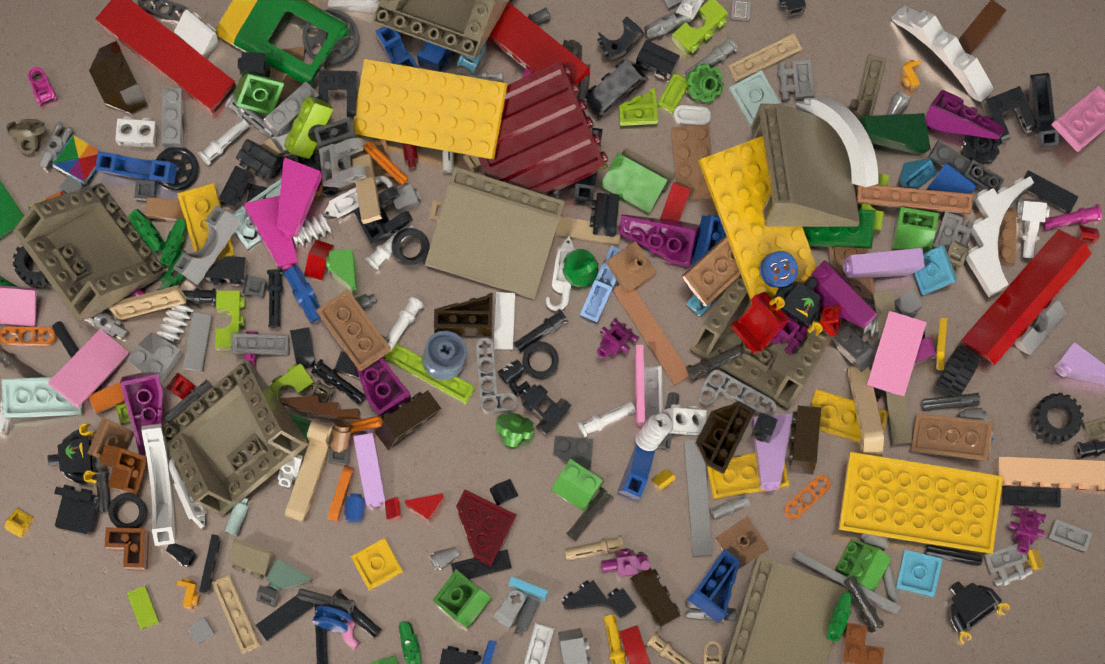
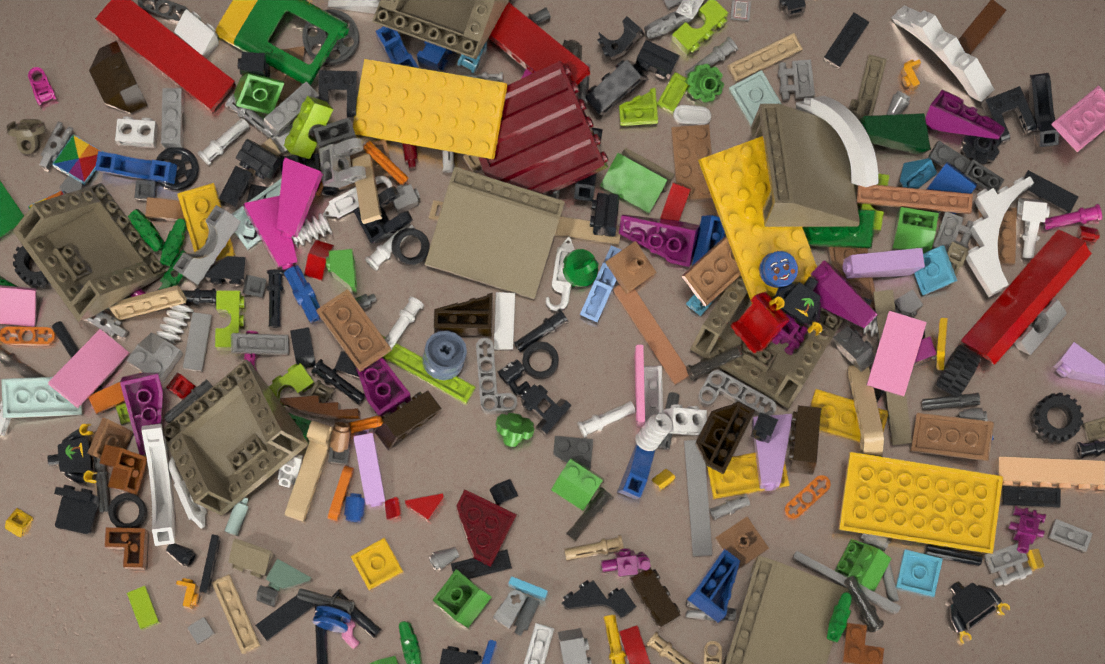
magenta piece [597,318,640,358] -> none
red bracket [820,305,842,336] -> none
none -> black tile [823,12,869,69]

